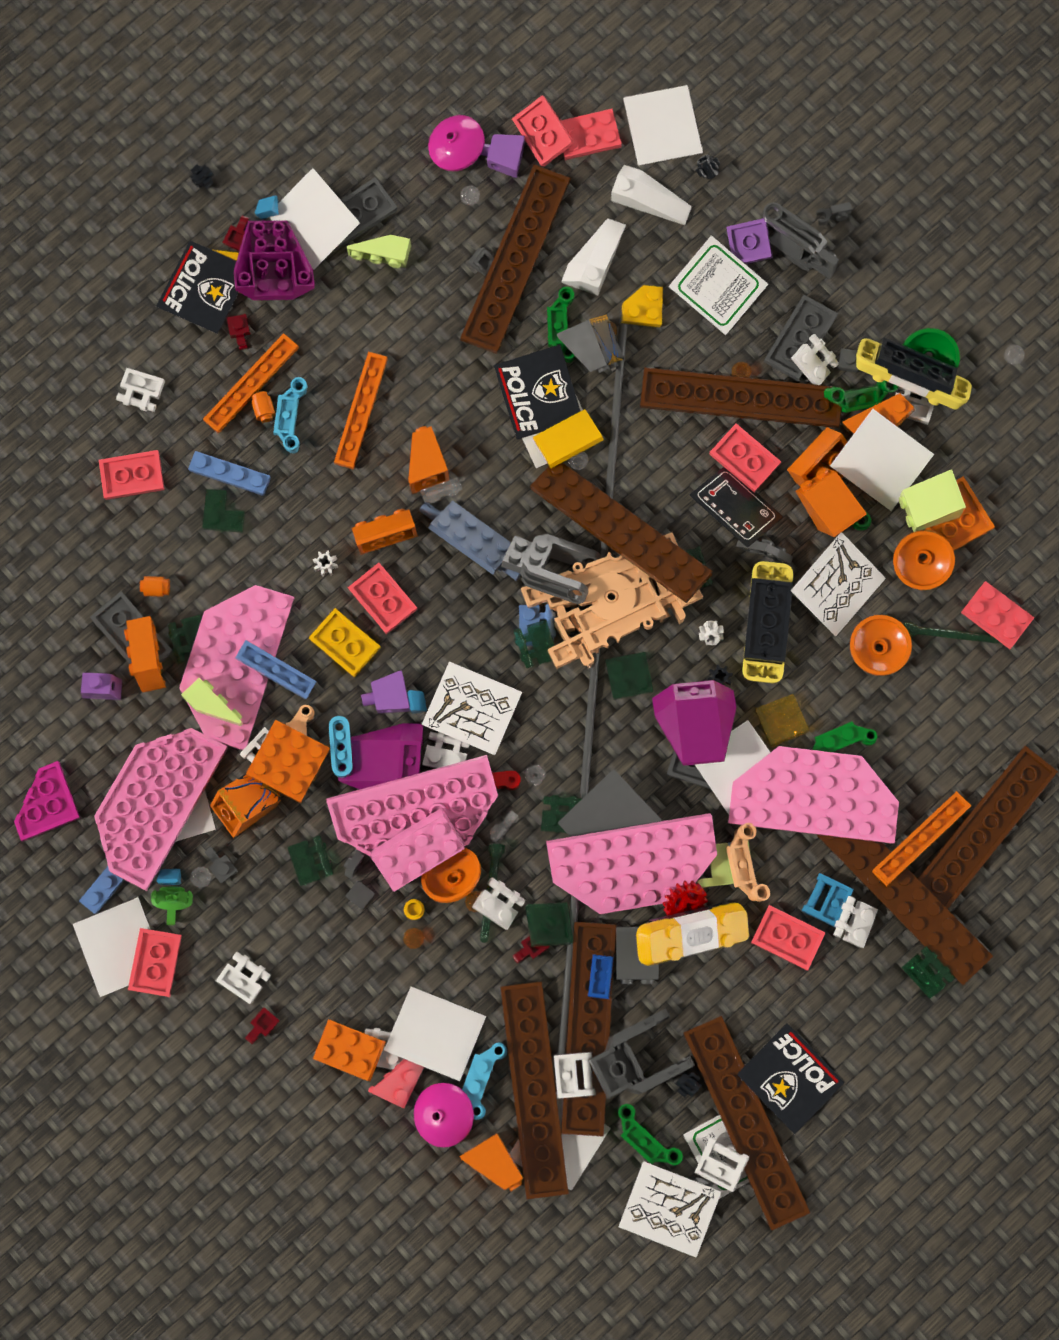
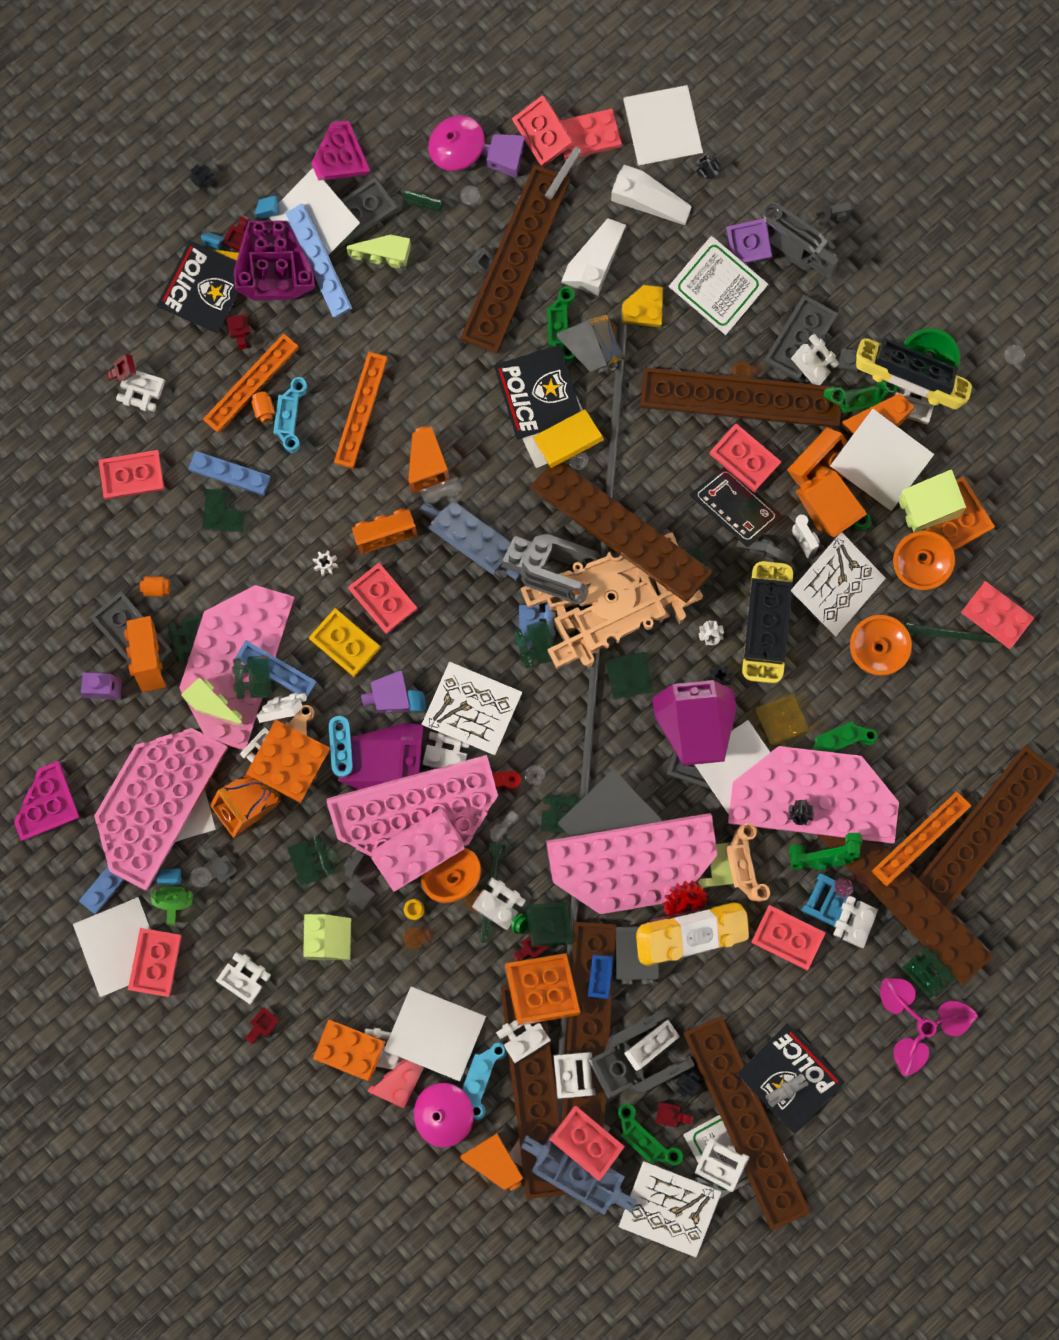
none -> dark red plate [106,354,136,382]
none -> dark azure slope [201,232,225,251]
none -> clear green plate [232,656,272,699]
none -> white plate [257,693,307,723]
none -> light blue plate [286,203,352,318]
none -> yellowish green slope [303,914,351,960]
none -> dark pink plate [311,121,370,181]
none -> clear green pin [403,190,444,213]
none -> white plate [496,1020,550,1063]
none -> orange plate [505,953,580,1025]
none -> green plate [511,914,530,934]
none -> sand blue plate [521,1134,637,1215]
none -> light grey bar [545,147,581,199]
none -> coral plate [549,1105,625,1181]
none -> white plate [624,1020,680,1071]
none -> dark red plate [655,1102,694,1128]
none -> light grey pin [765,1074,808,1107]
none -> black gear [788,800,814,825]
none -> green plate [789,832,862,870]
none -> white plate [792,515,820,559]
none -> clear pink plate [834,878,853,899]
none -> dark pink plant [880,978,978,1076]

